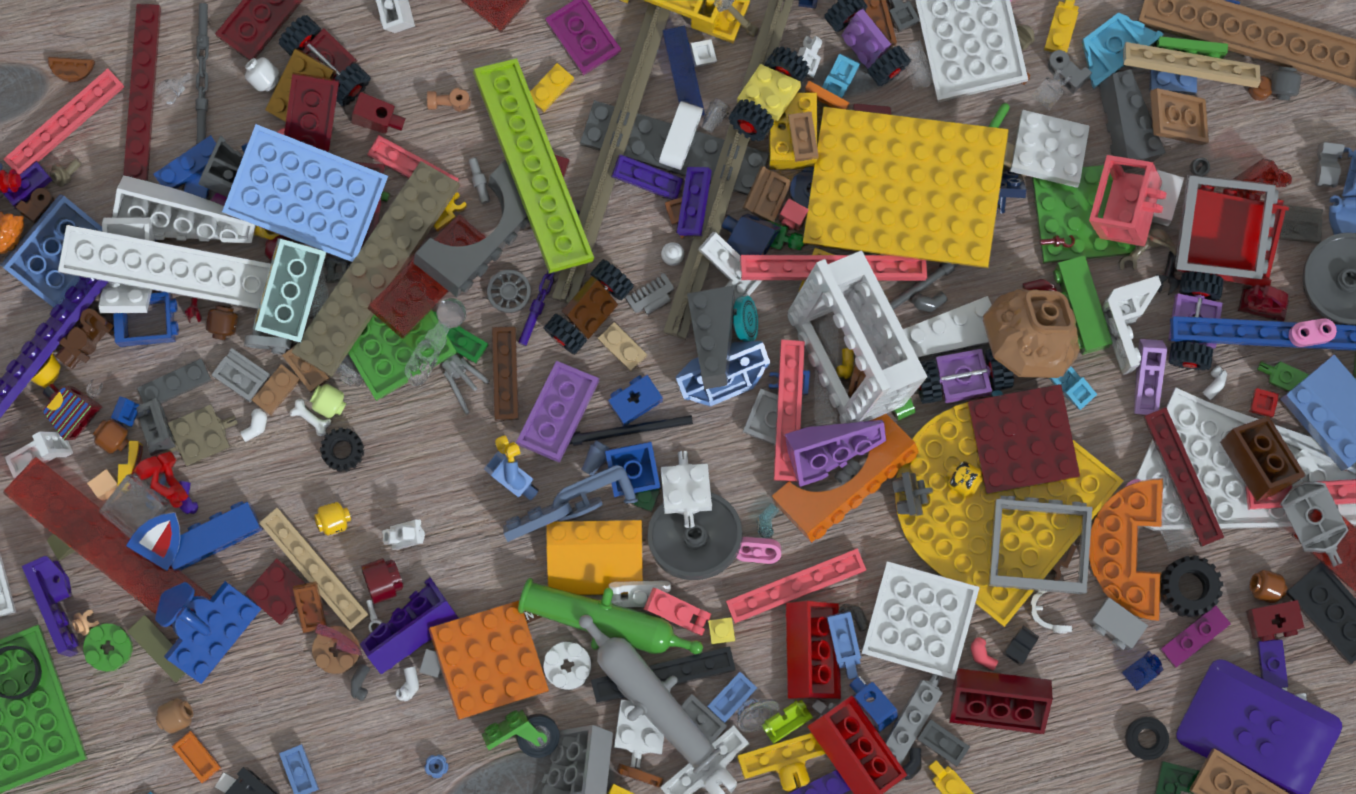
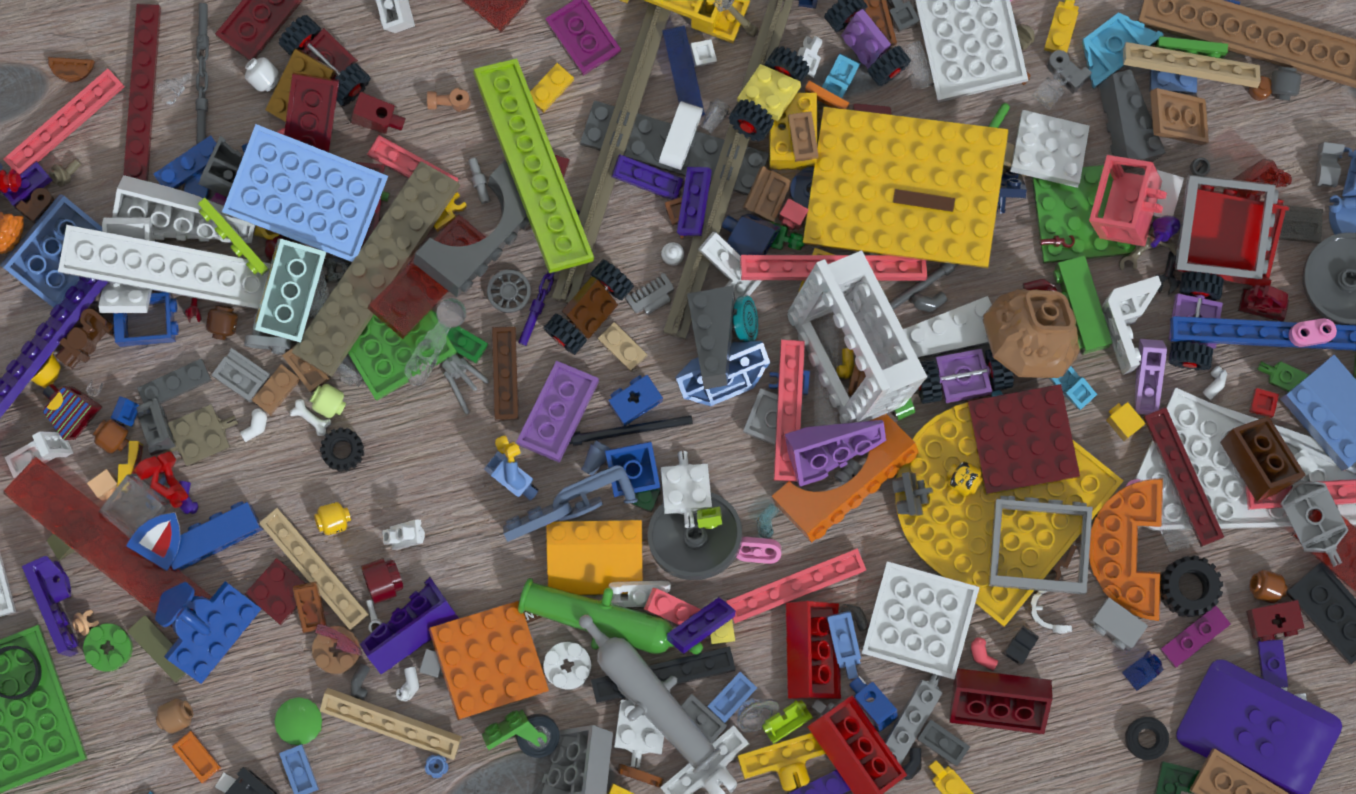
none -> lime plate [198,198,269,276]
none -> bright green dish [274,697,322,745]
none -> tan plate [320,688,462,760]
none -> dark purple plate [667,597,736,654]
none -> lime plate [697,507,722,529]
none -> reddish brown sticker [893,189,955,212]
none -> yellow brick [1106,402,1146,441]
none -> dark purple piece [1150,215,1180,248]

